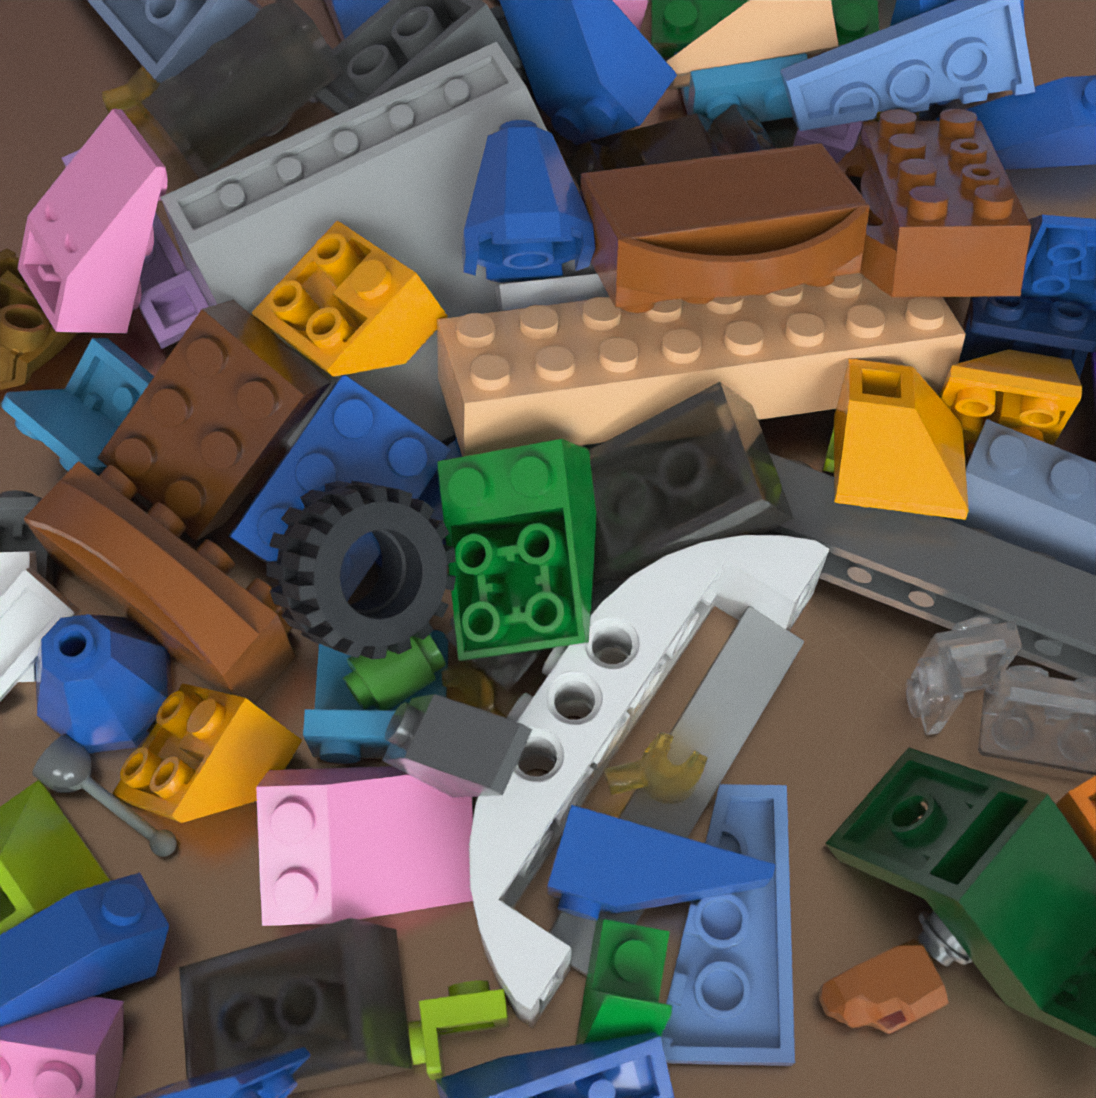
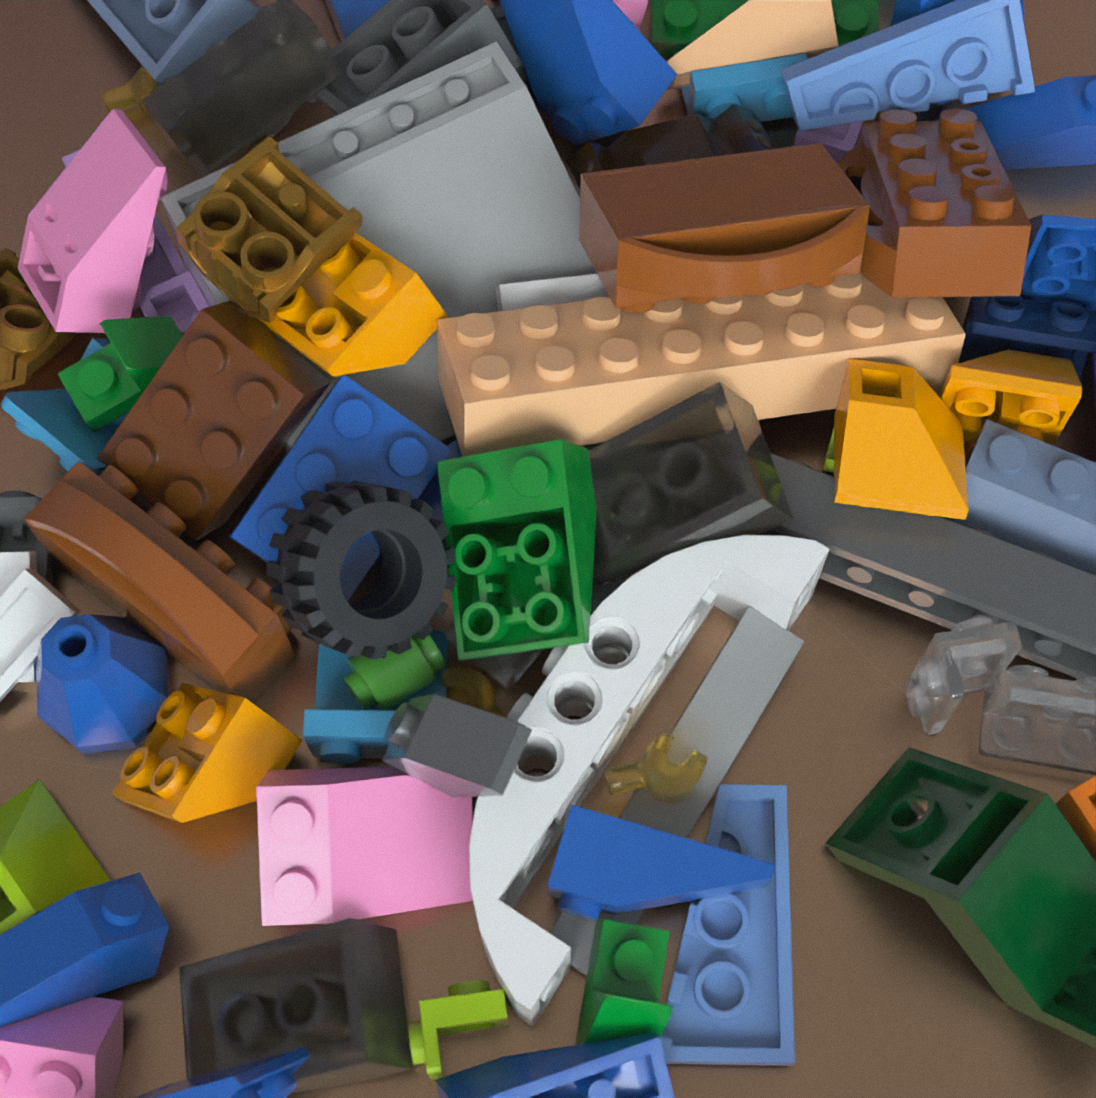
hinge [32,734,177,857] -> none
blue cone [462,120,595,283] -> none
dark orange rock [819,939,949,1034] -> none
dark grey plate [918,910,972,966] -> none
none -> green slope [57,316,183,432]
none -> pearl gold slope [176,136,363,323]

